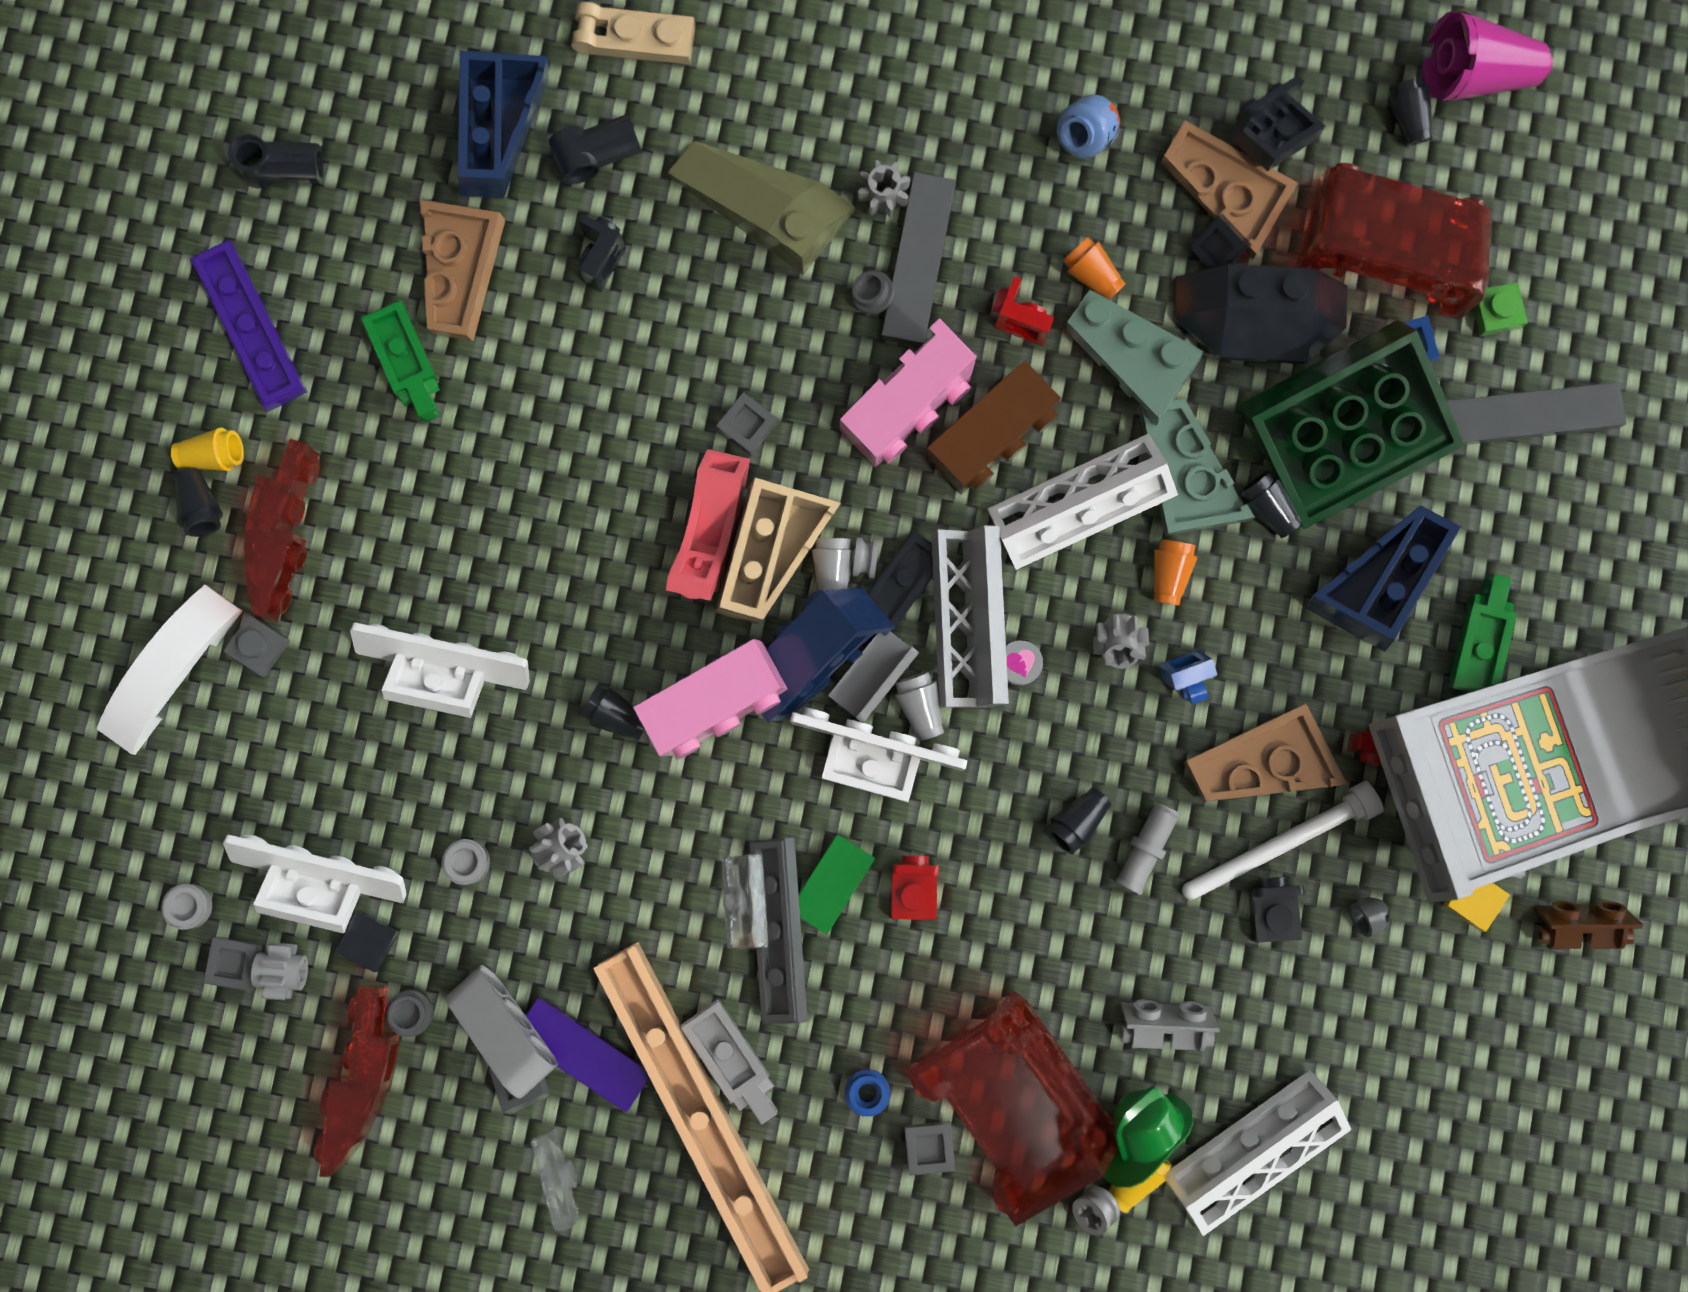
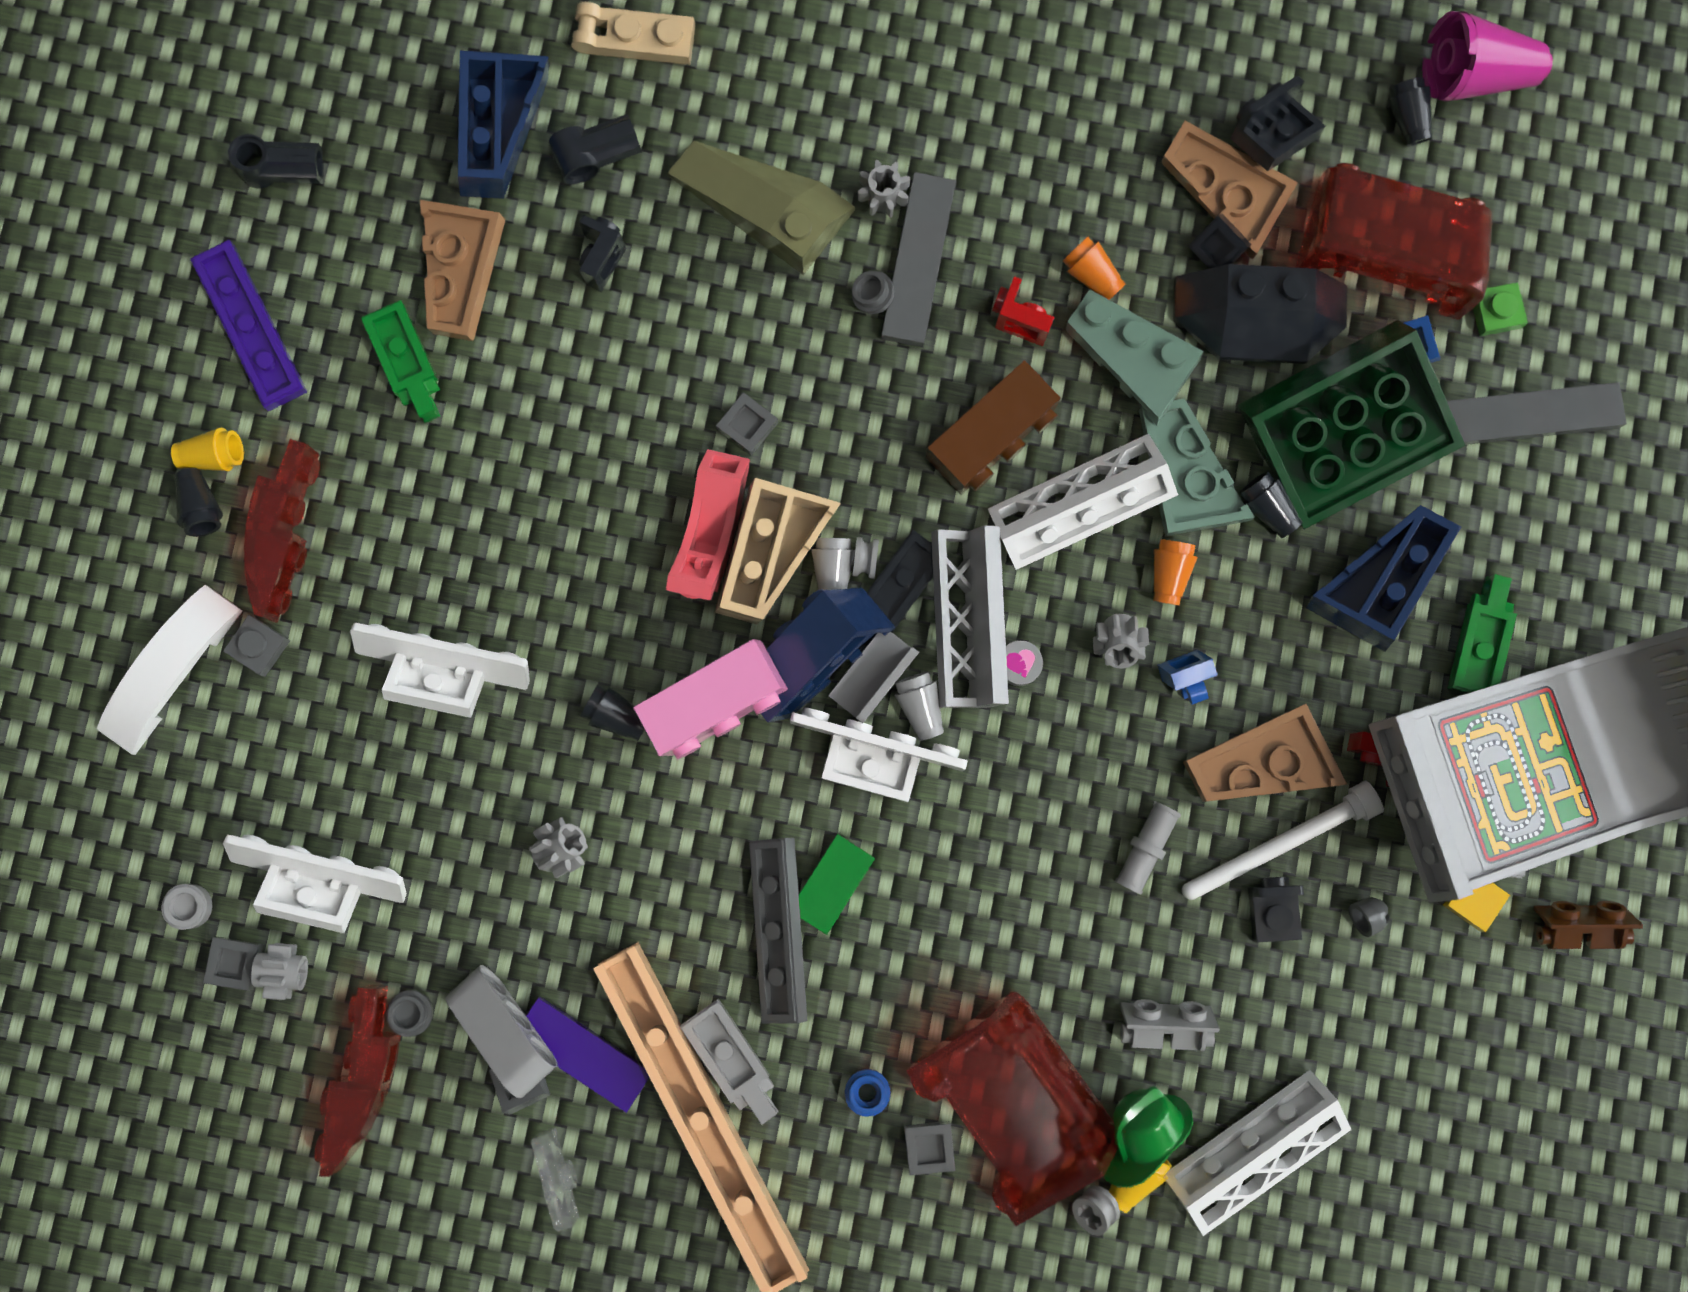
black tile [335,910,400,973] -> none
light grey tile [442,839,490,885] -> none
clear plate [722,854,768,948] -> none
bright pink wedge [840,318,977,467] -> none
red bracket [891,856,939,920] -> none
black cone [1046,787,1111,854] -> none
medium blue head [1056,94,1120,159] -> none

